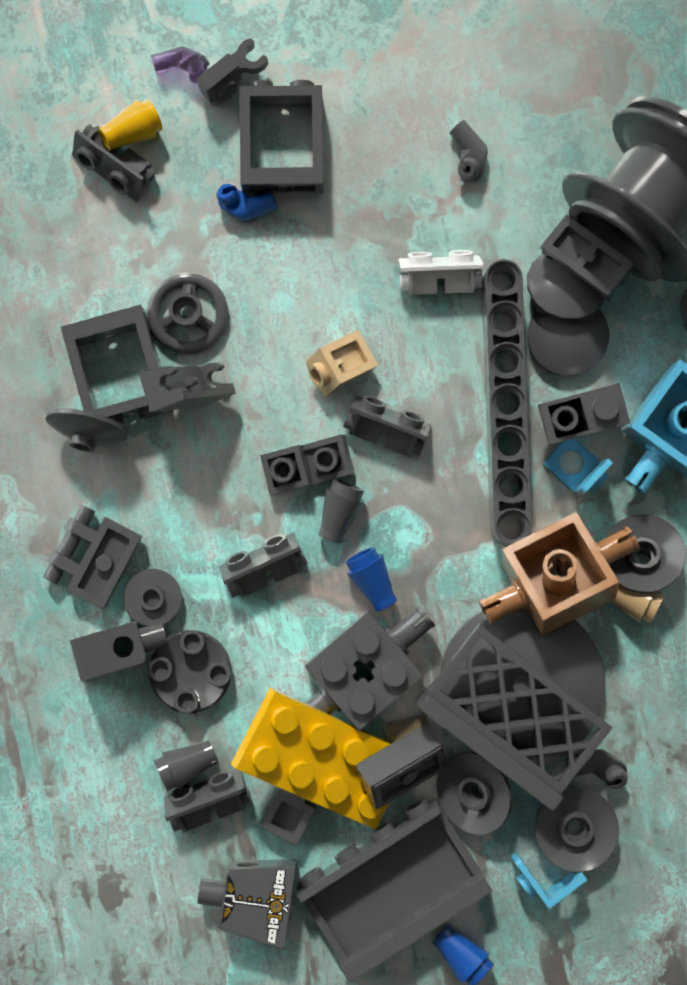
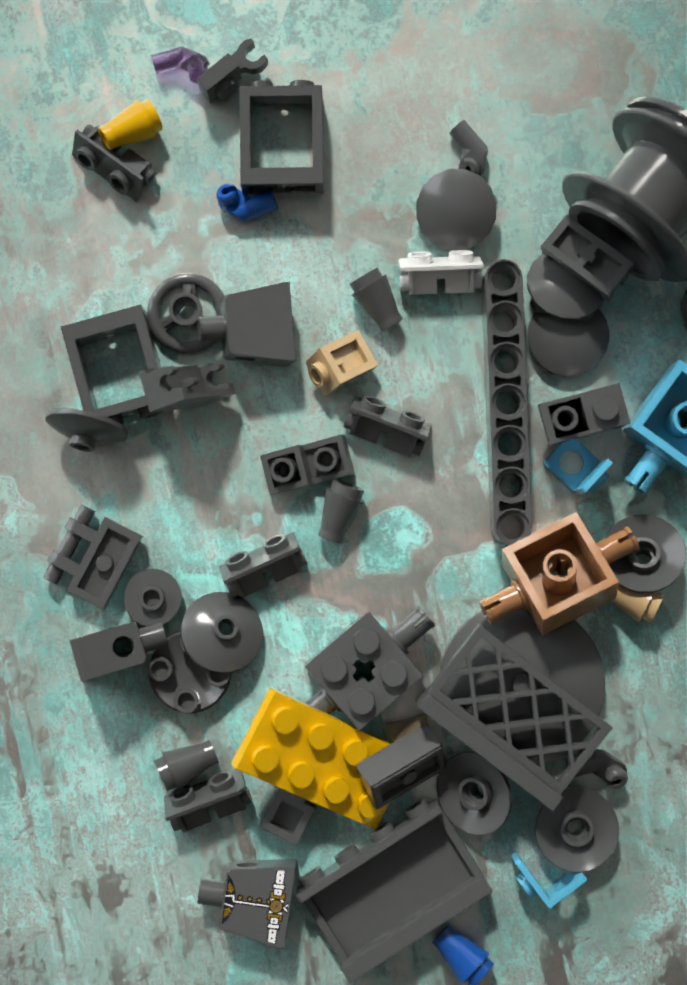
blue cone [345,547,397,611] -> none
none -> dark grey dish [181,592,263,674]
none -> dark grey torso [197,282,296,367]
none -> dark grey cone [350,267,403,331]
none -> dark grey dish [416,168,498,251]

